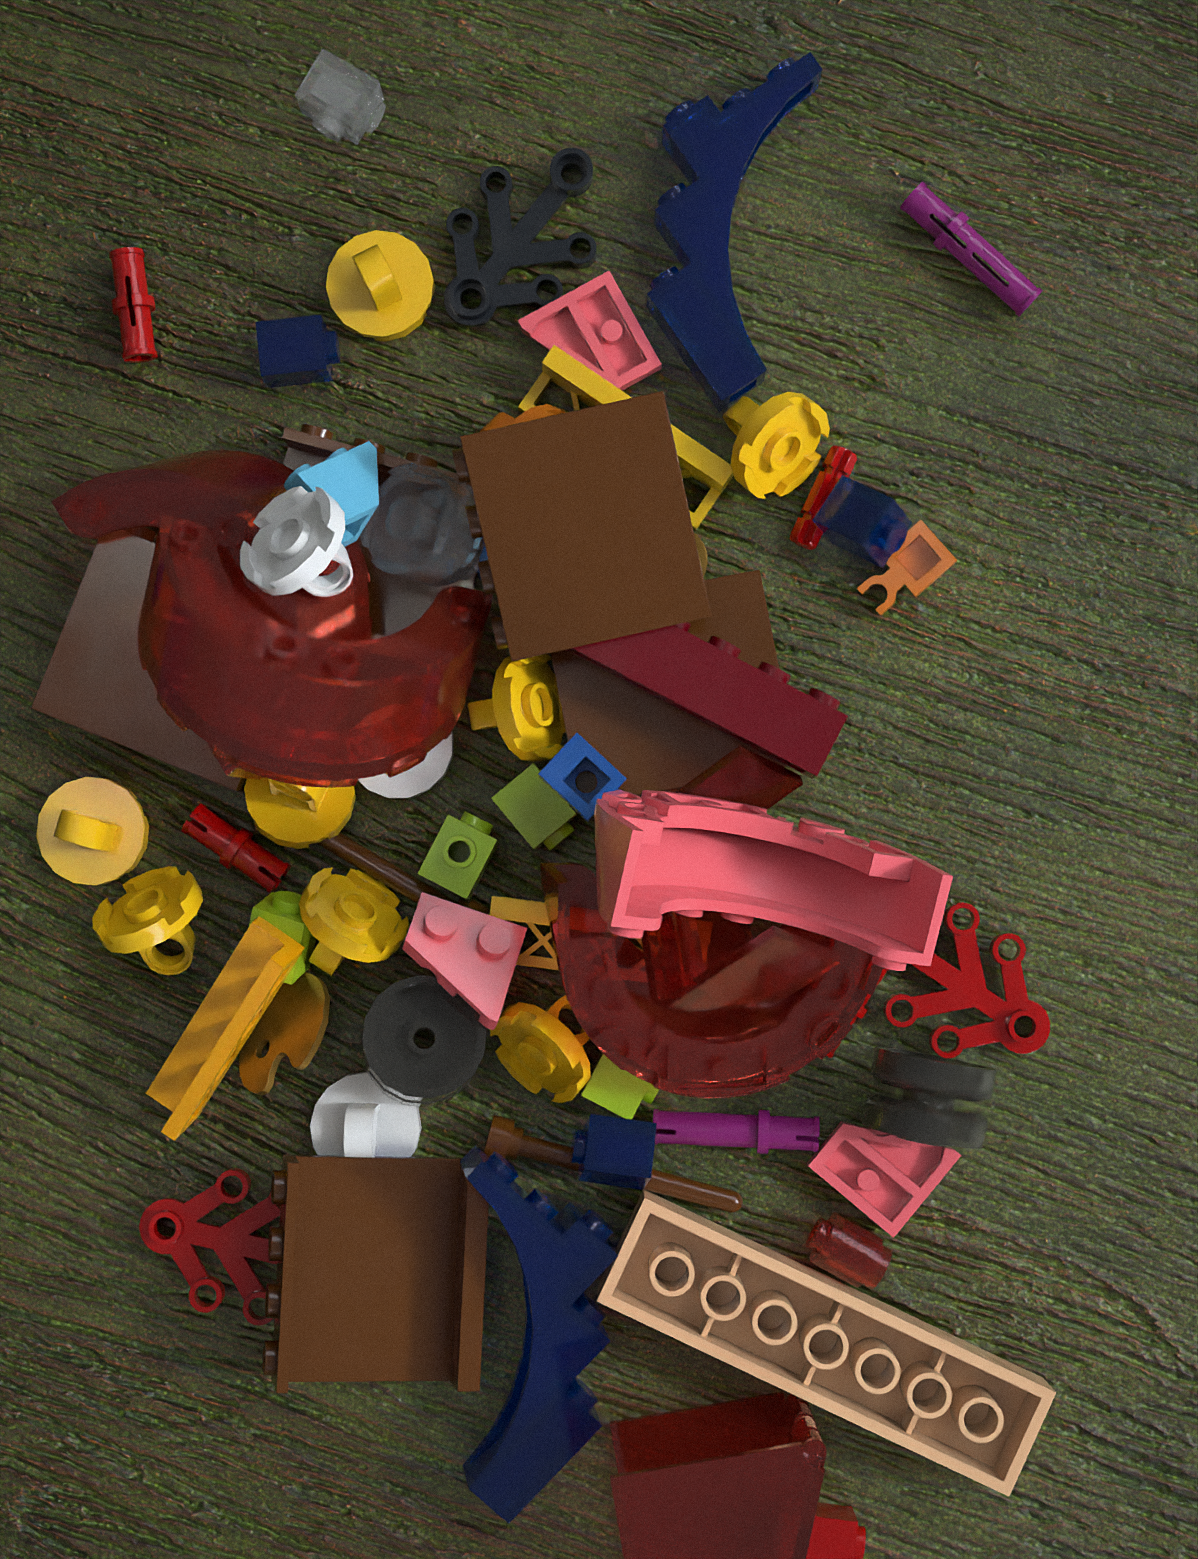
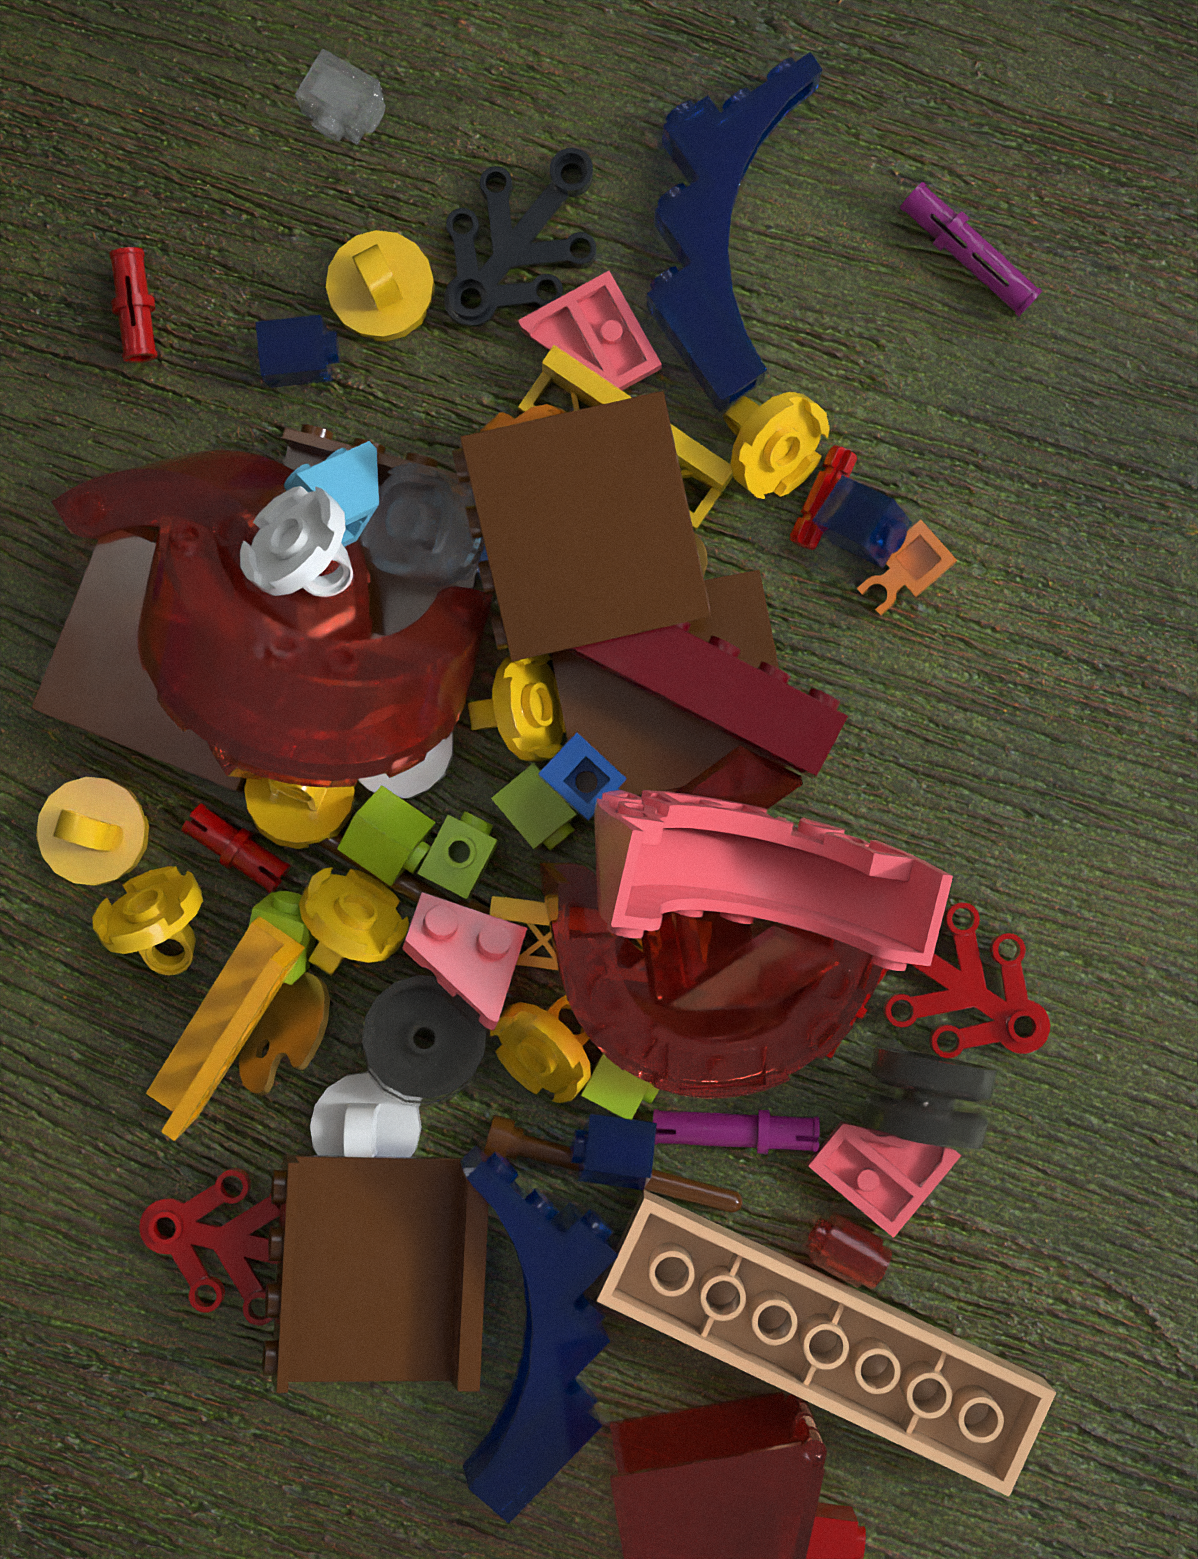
none -> lime brick [337,785,436,886]

